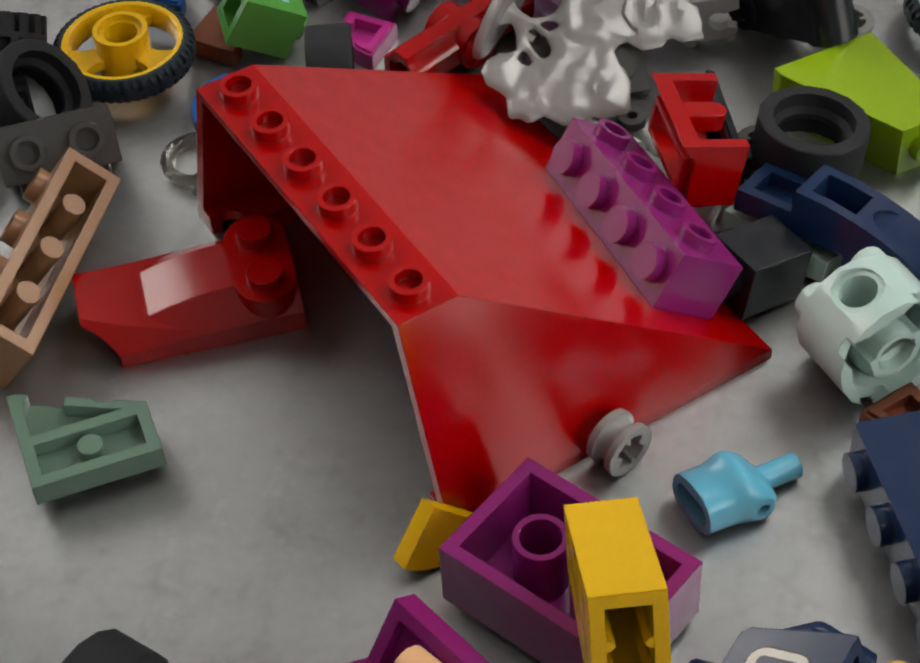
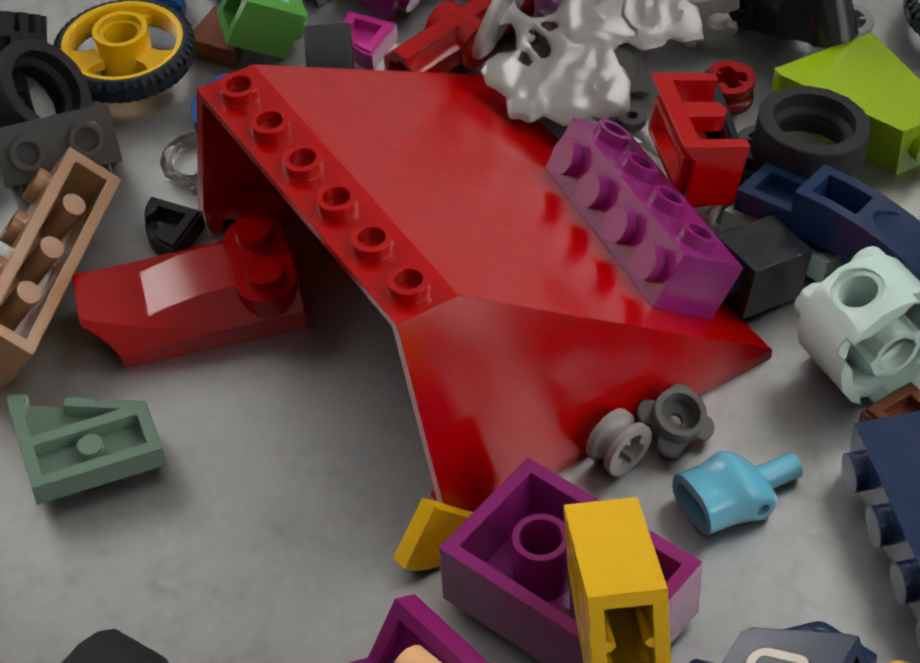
none -> black tile [144,197,206,256]
none -> dark grey plate [636,384,715,458]
none -> red bush [707,61,756,115]

